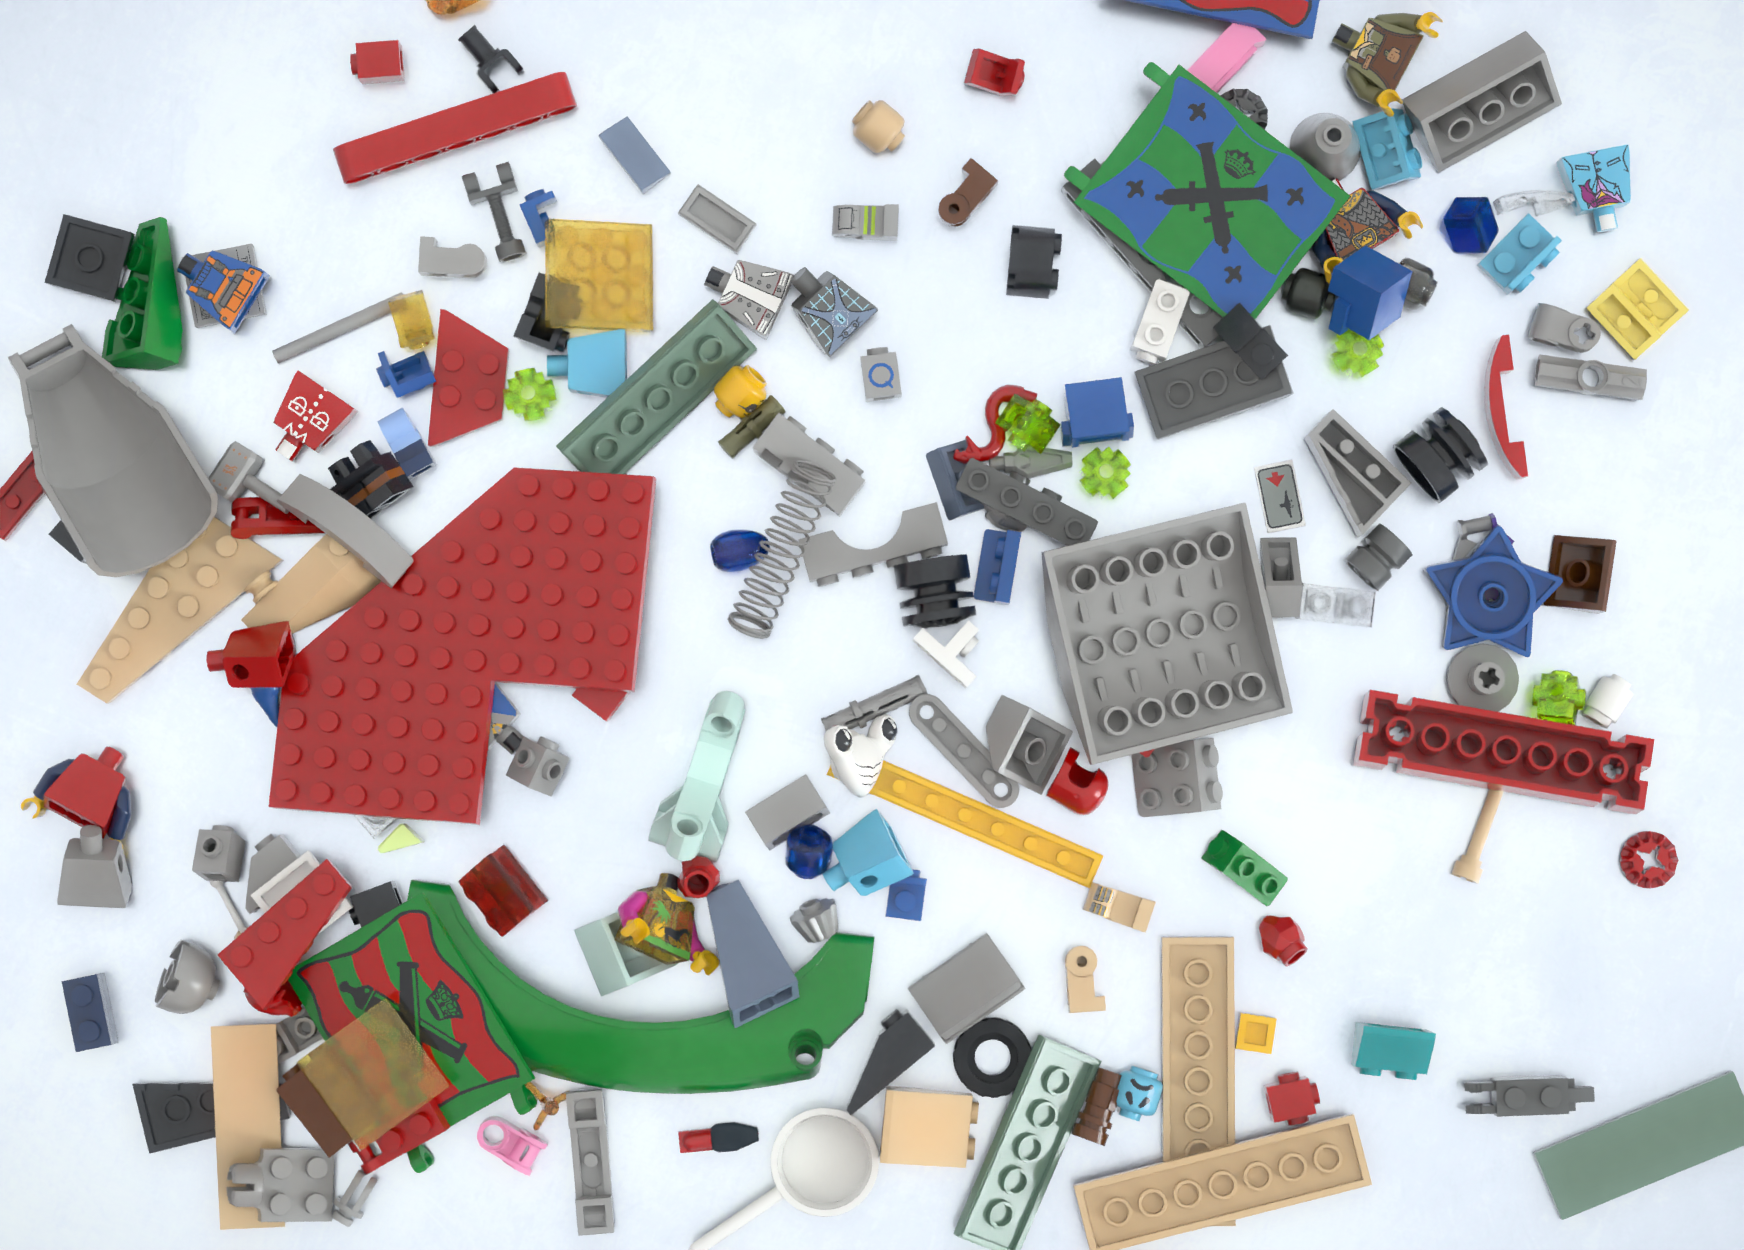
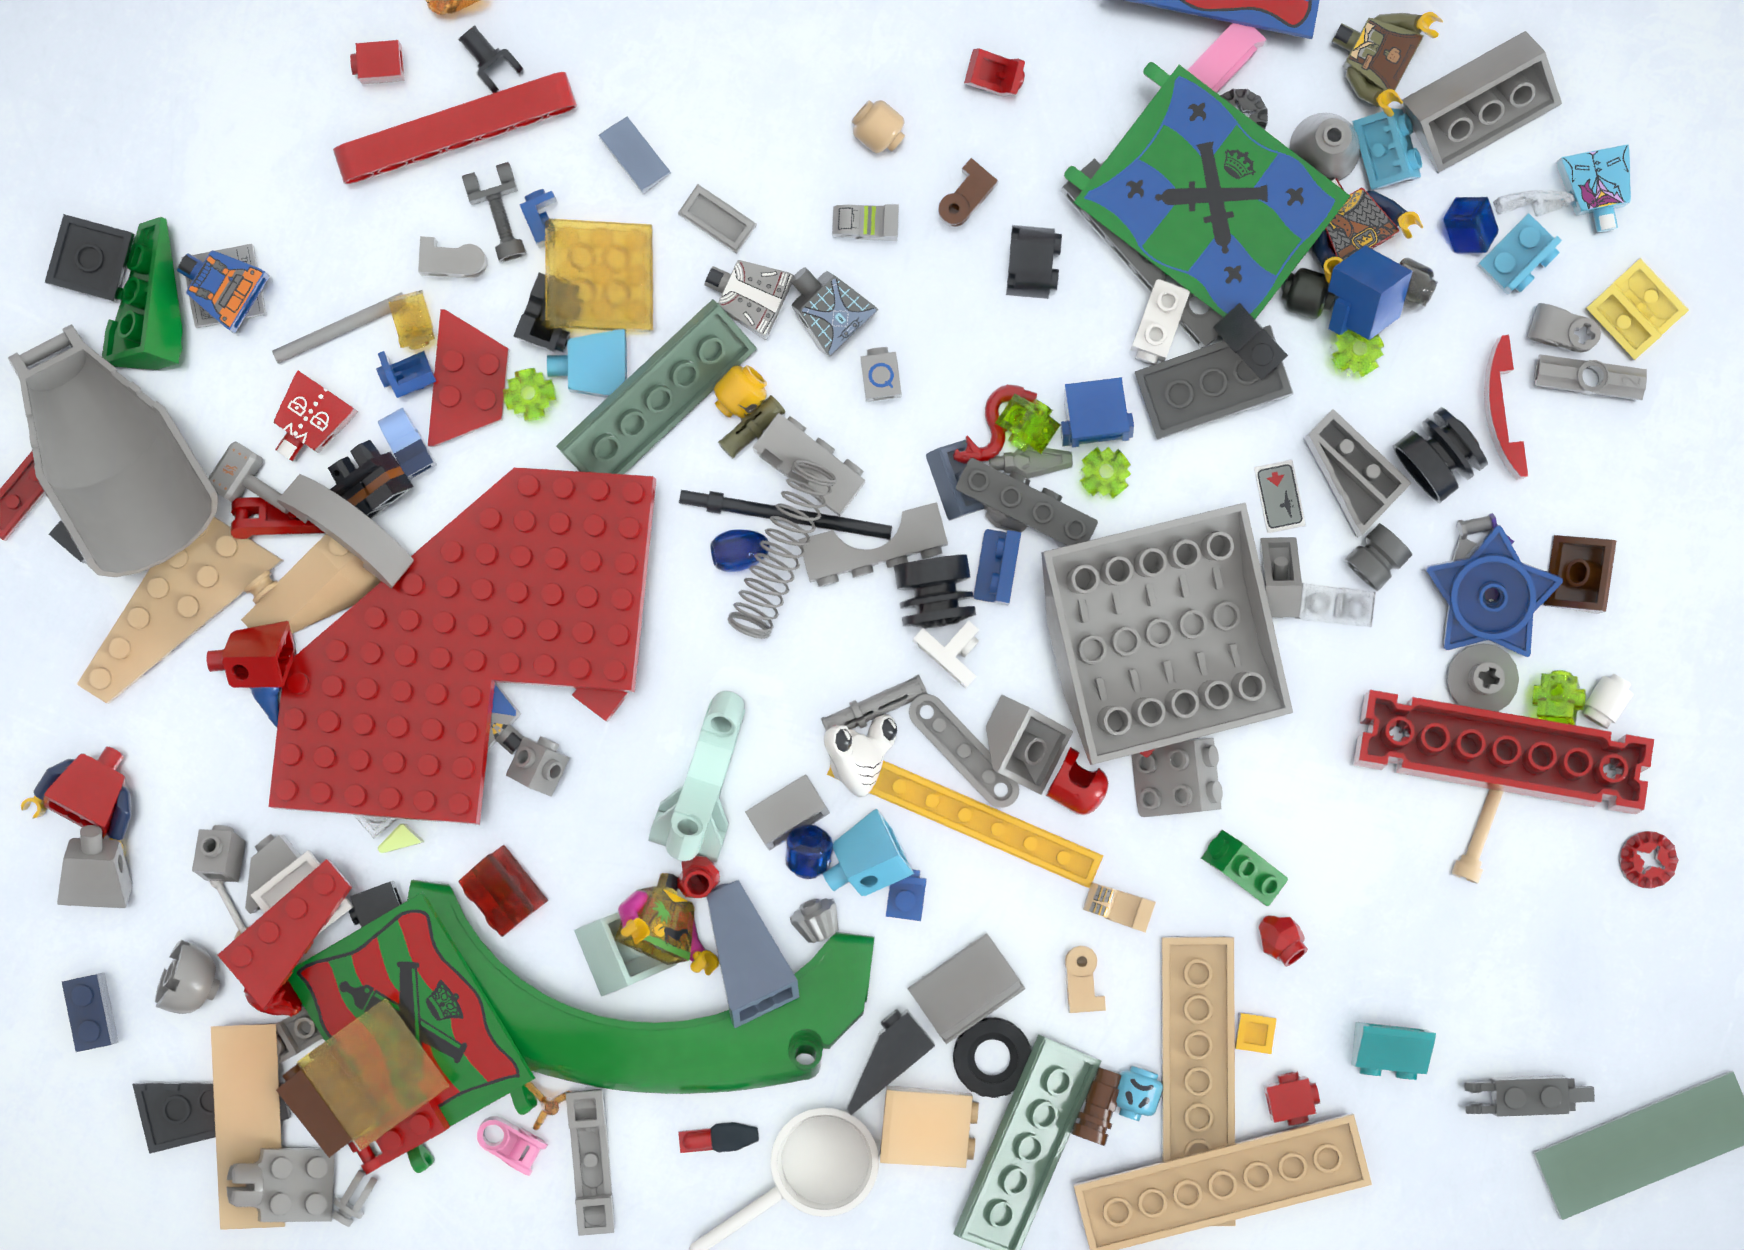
none -> black bar [679,489,892,540]

